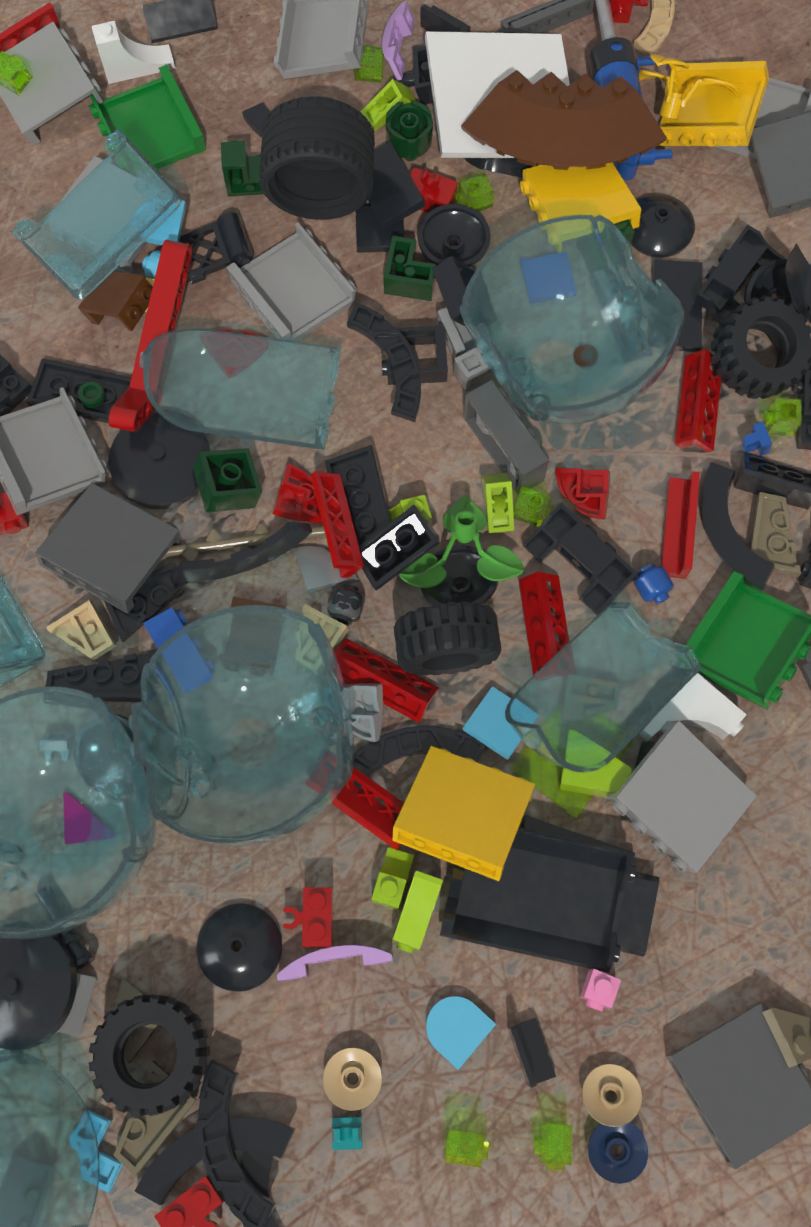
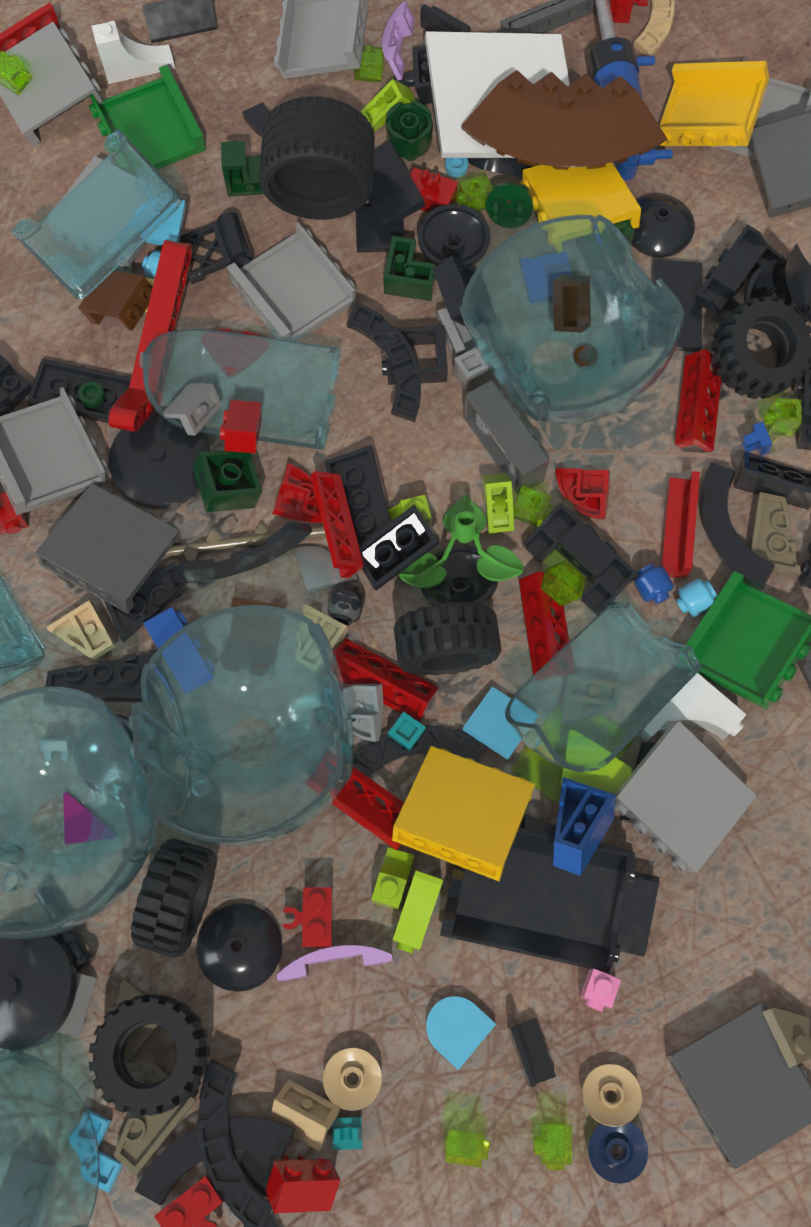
yellow plant [639,54,740,120] -> none
none -> black tyre [131,838,217,958]
none -> light grey panel [163,383,222,435]
none -> red brick [220,400,261,453]
none -> red brick [265,1155,340,1214]
none -> tan panel [270,1080,340,1151]
none -> teal tile [388,712,426,751]
none -> medium azure tile [445,158,469,177]
none -> dark green plate [485,182,534,228]
none -> clear neon green brick [541,560,586,606]
none -> dark brown panel [553,275,591,333]
none -> blue wedge [553,777,616,876]
none -> medium azure head [676,578,717,617]

